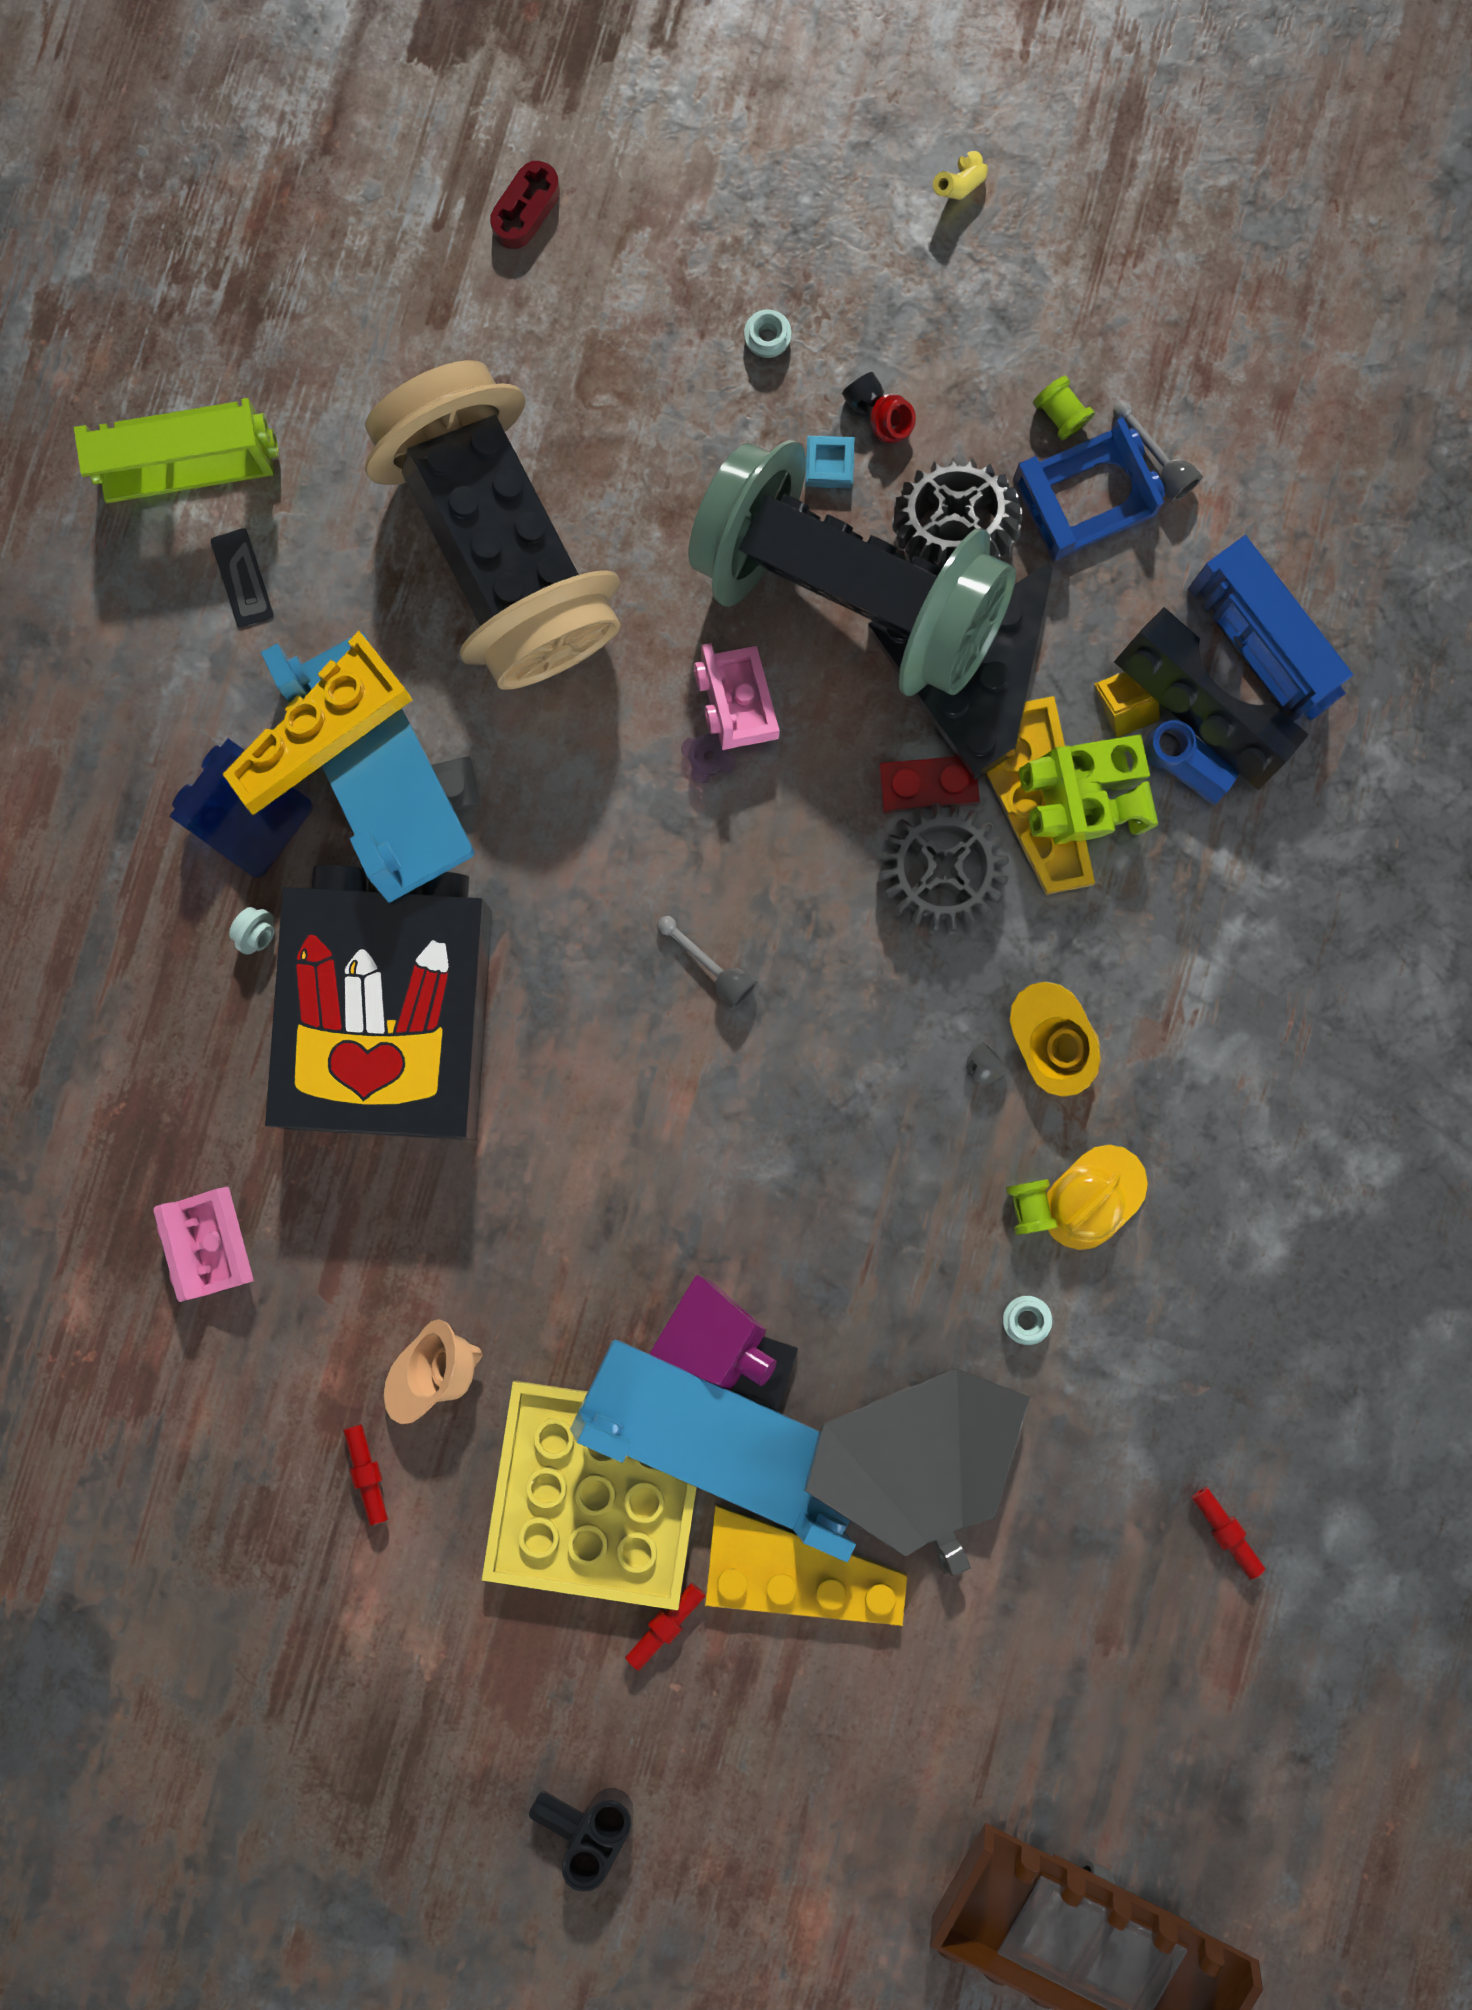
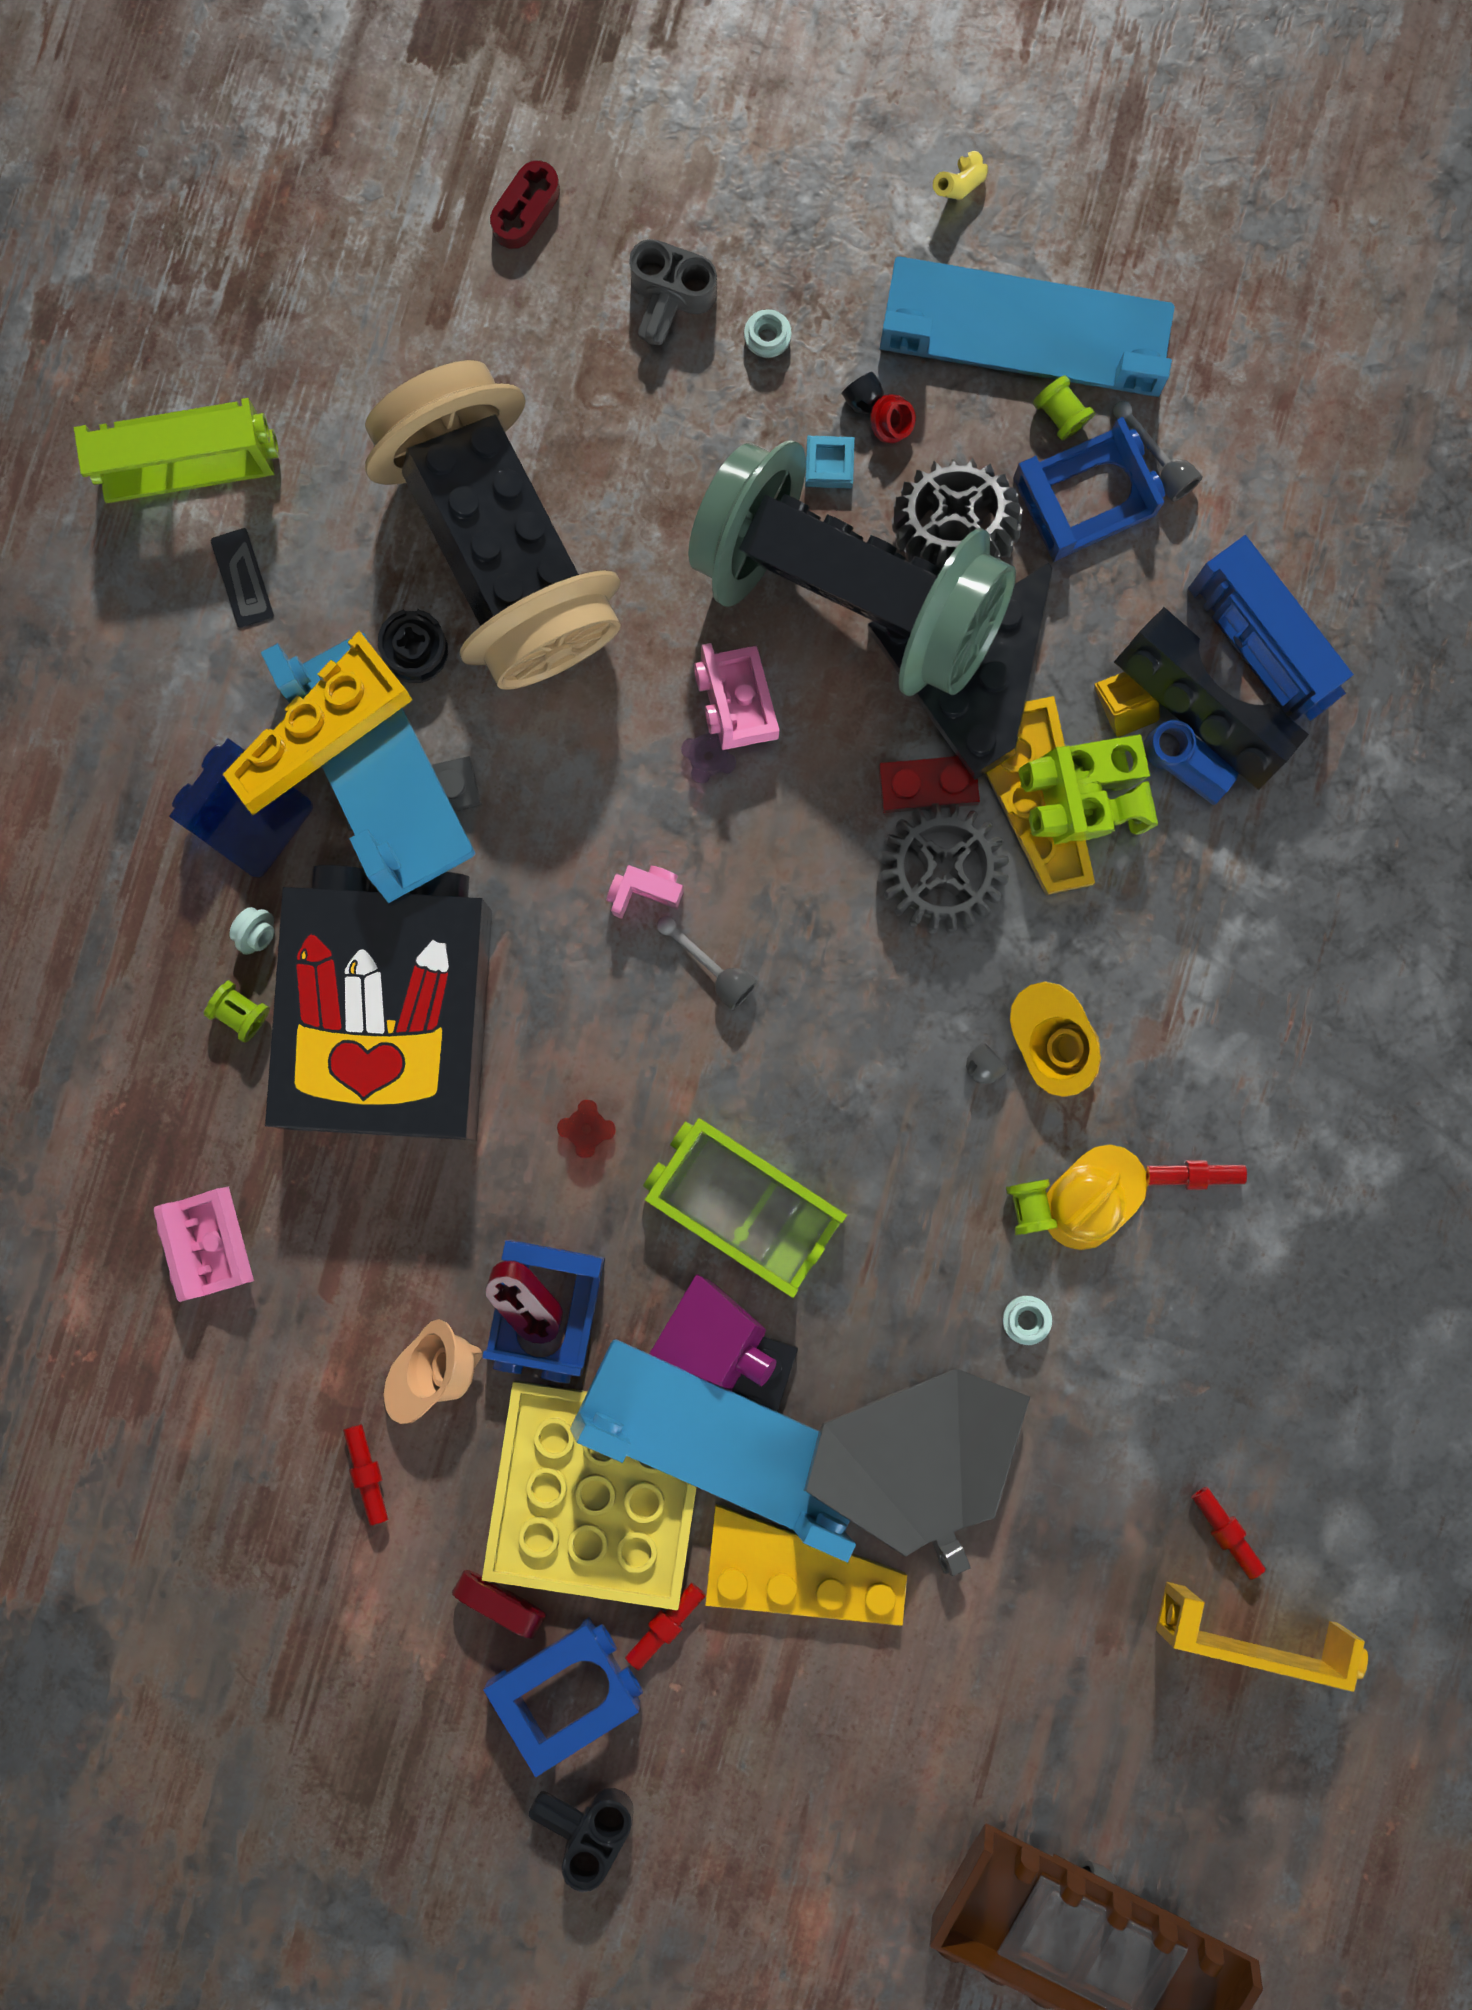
none -> lime bush [204,980,270,1043]
none -> black wheel [378,609,448,683]
none -> dark red beam [452,1570,546,1639]
none -> blue panel [482,1240,605,1383]
none -> blue panel [483,1617,643,1778]
none -> dark red beam [486,1261,563,1344]
none -> clear red plate [557,1100,616,1158]
none -> bright pink bracket [606,865,684,919]
none -> dark grey beam [629,239,717,345]
none -> clear door [643,1118,847,1298]
none -> dark azure bracket [879,256,1175,397]
none -> red bar [1146,1160,1247,1190]
none -> yellow panel [1156,1582,1368,1692]

